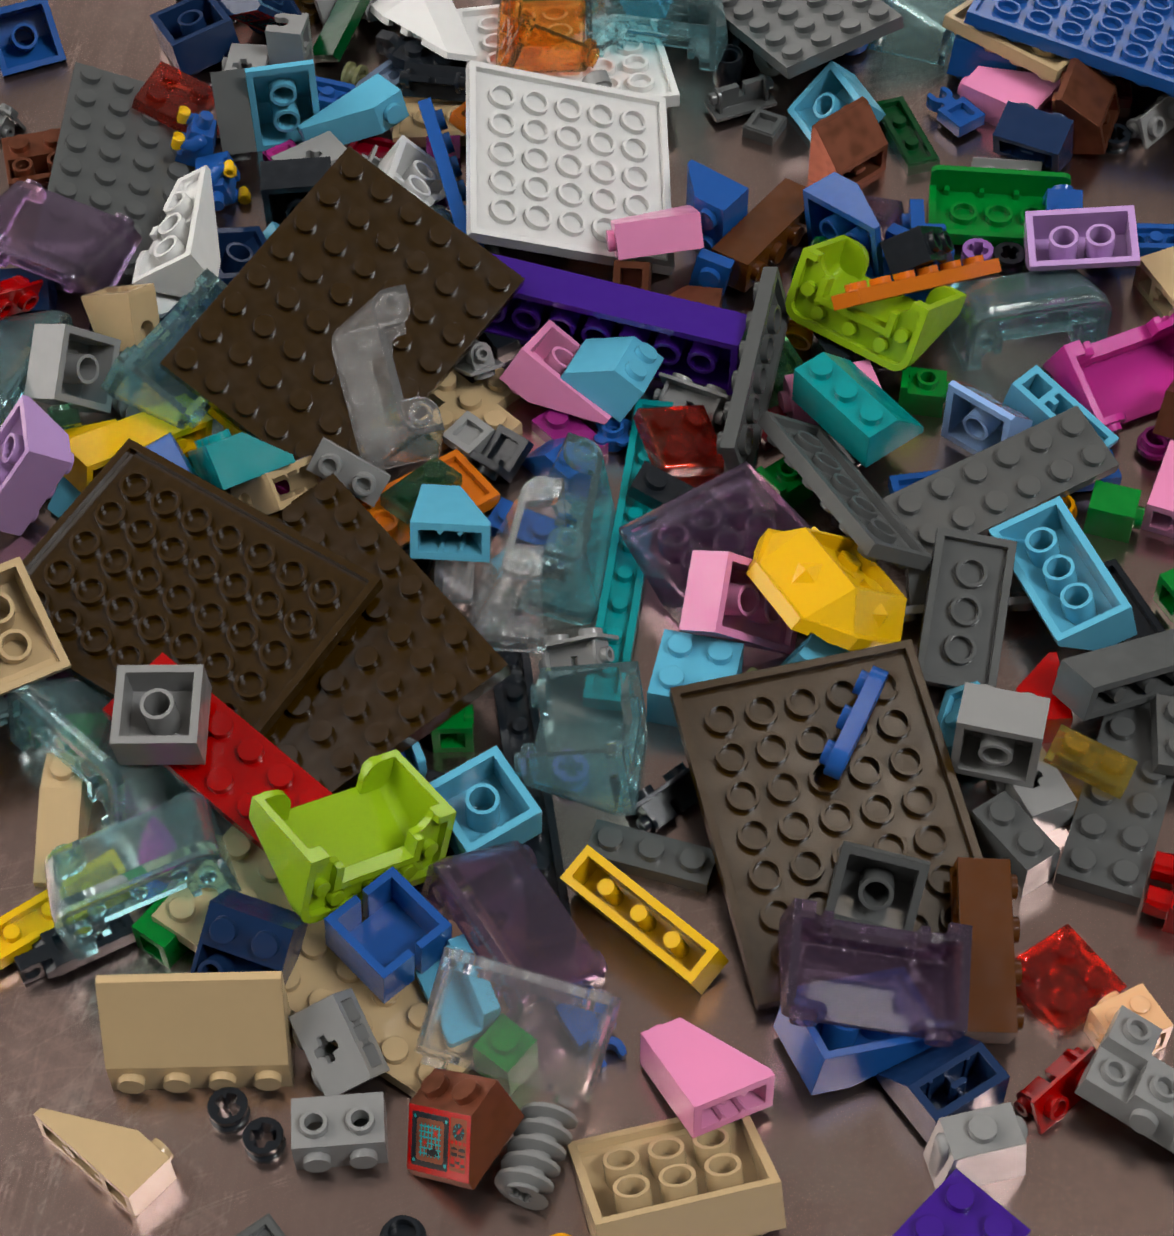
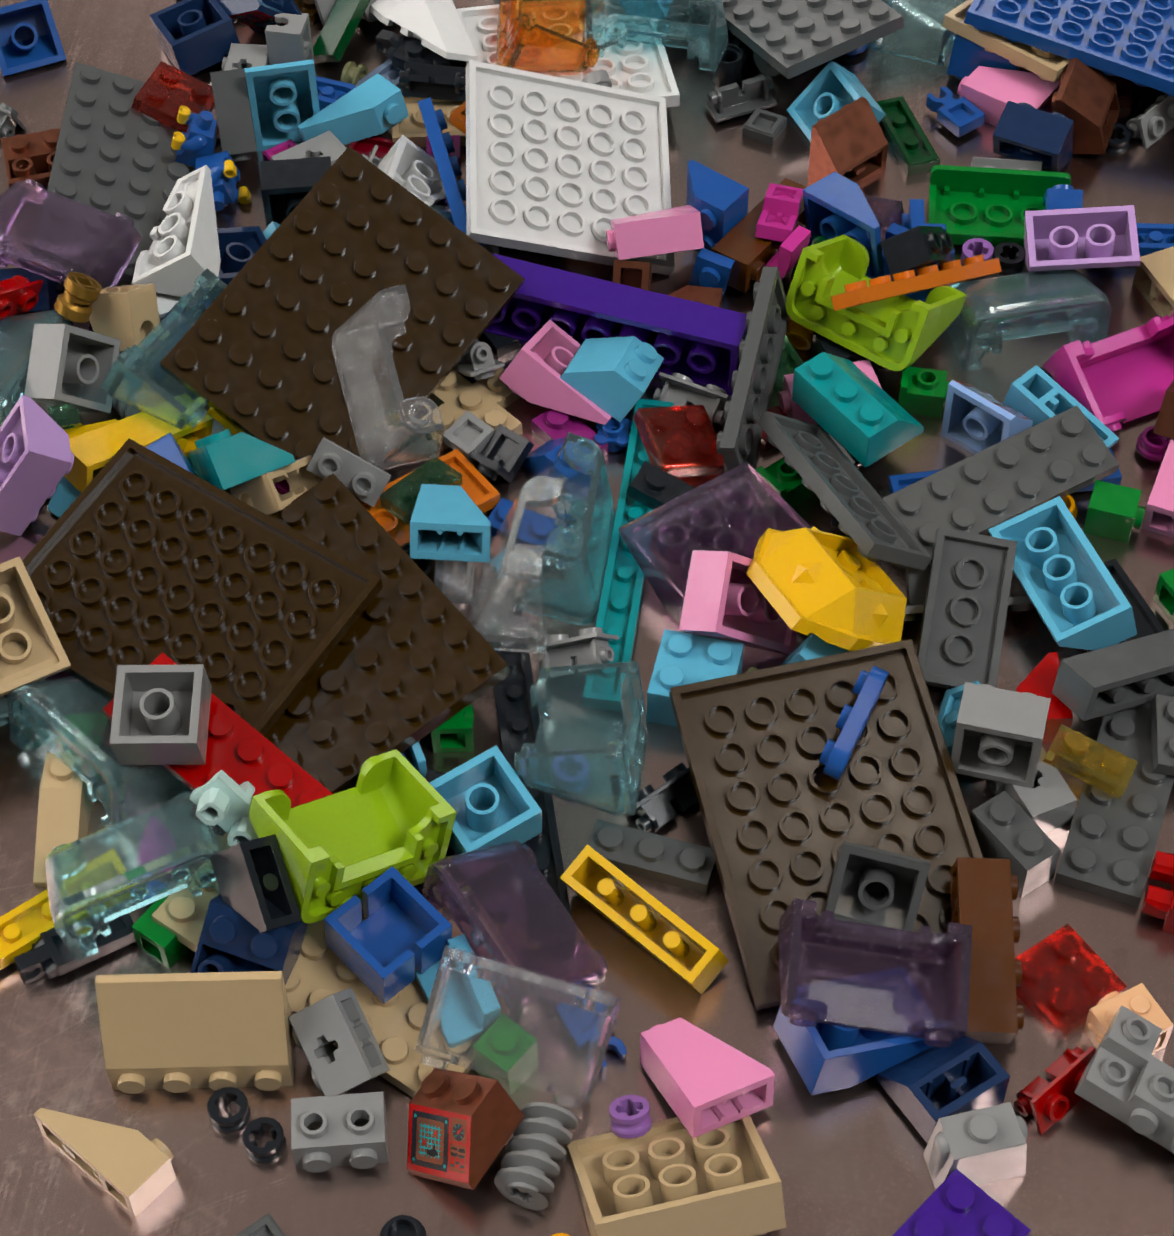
none -> pearl gold wheel [54,272,102,323]
none -> light aqua hips [189,770,258,847]
none -> black slope [209,835,302,932]
none -> medium lavender bush [609,1095,652,1139]
none -> dark pink slope [755,183,803,242]
none -> dark pink slope [765,225,811,280]

